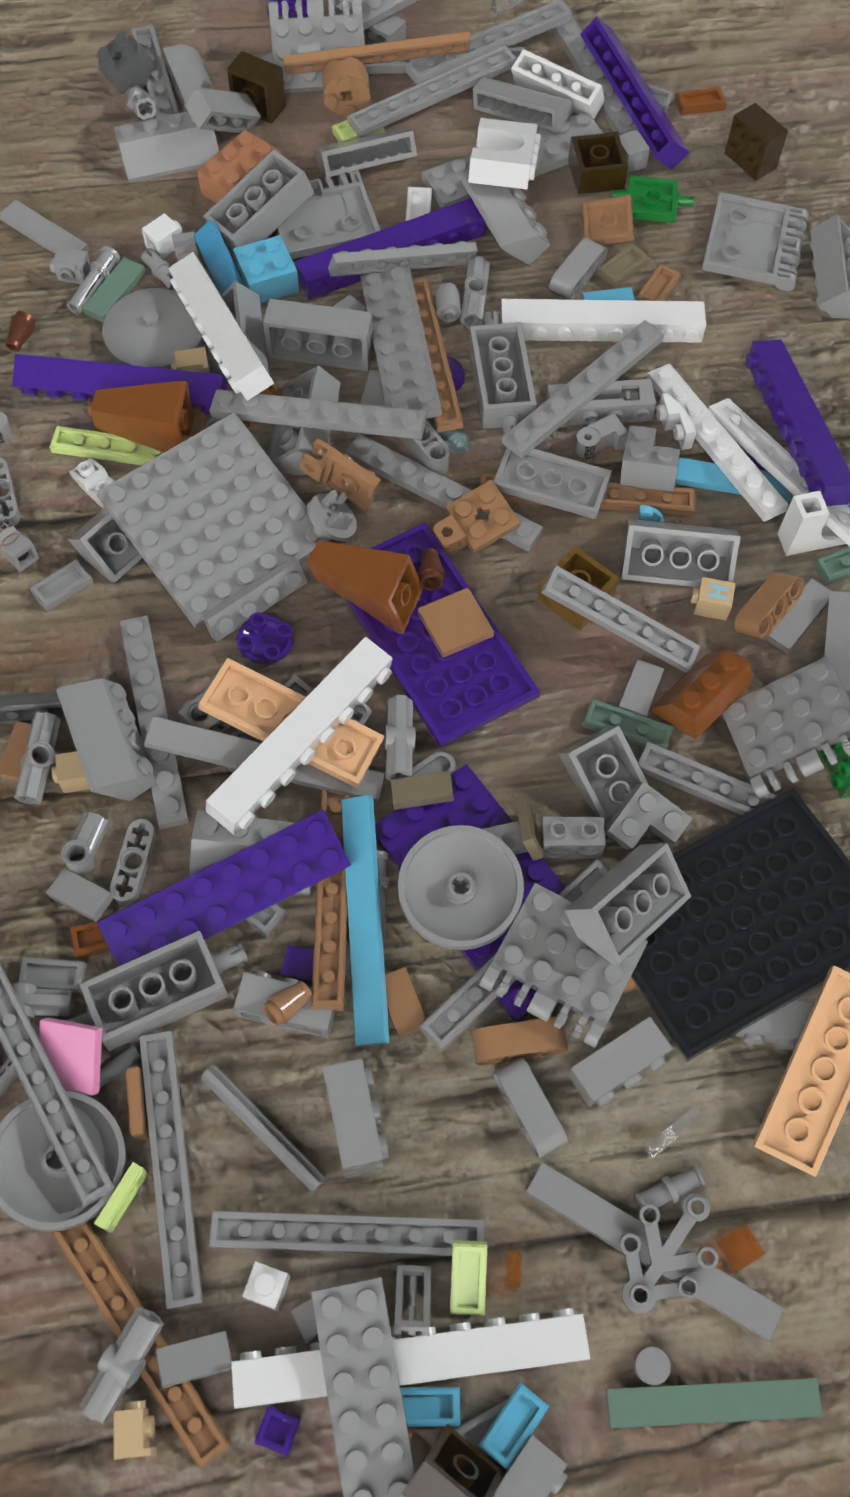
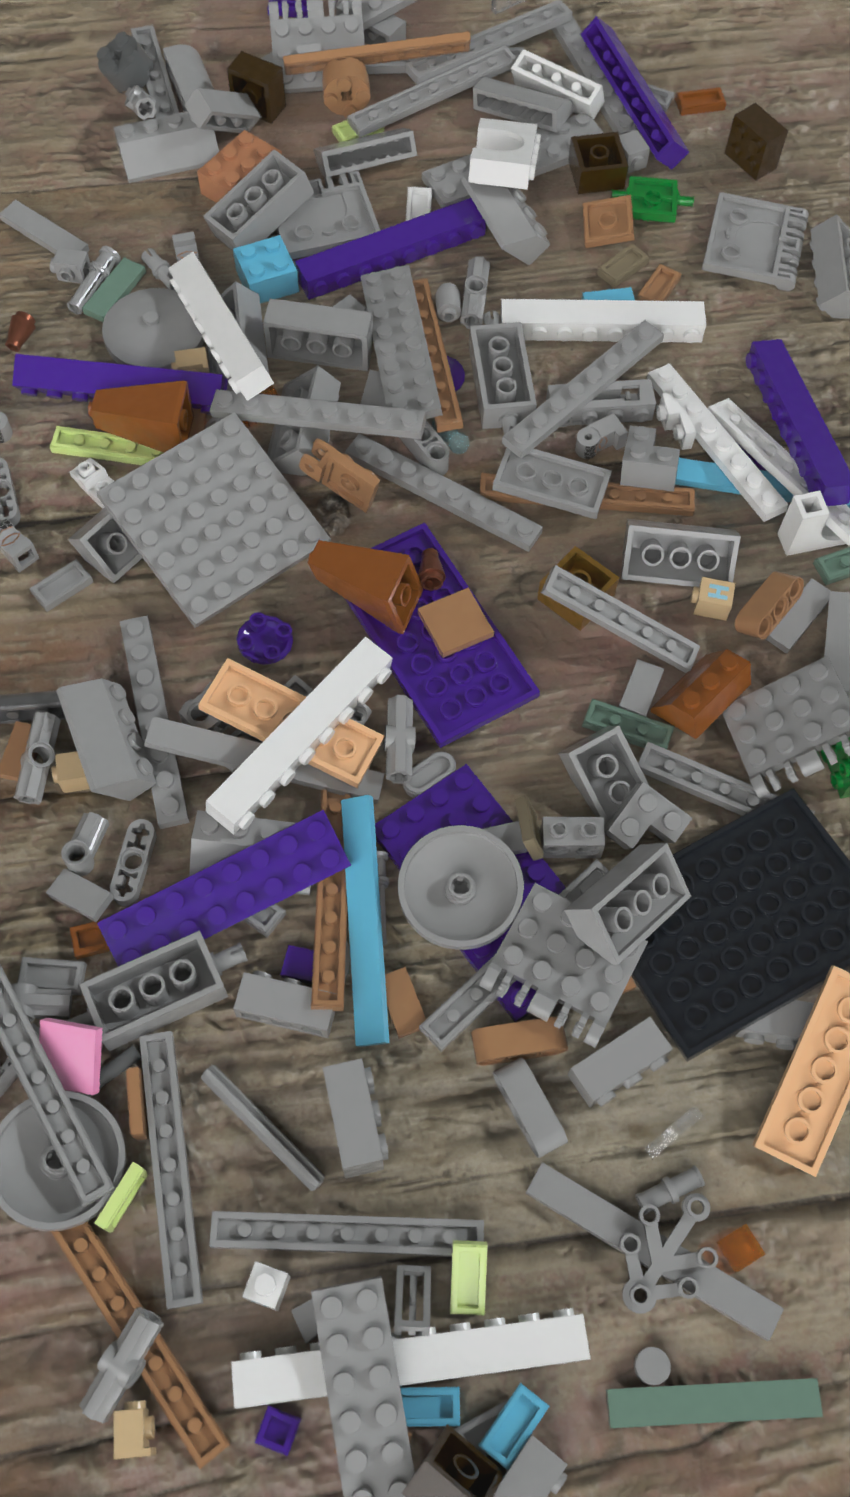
white brick [142,213,183,260] -> none
light grey tile [155,1331,232,1388] -> none
dark azure tile [193,220,244,295] -> none
light grey plate [201,557,308,642] -> none
medium nougat cone [262,981,312,1026] -> none
light grey plate [307,490,357,542] -> none
light grey plate [328,241,478,277] -> none
dark tan tile [391,770,454,810] -> none
medium nougat plate [433,479,521,555] -> none
clear orange tile [505,1251,522,1291] -> none
light grey beam [549,237,608,300] -> none
medium azure tile [636,505,663,522] -> none

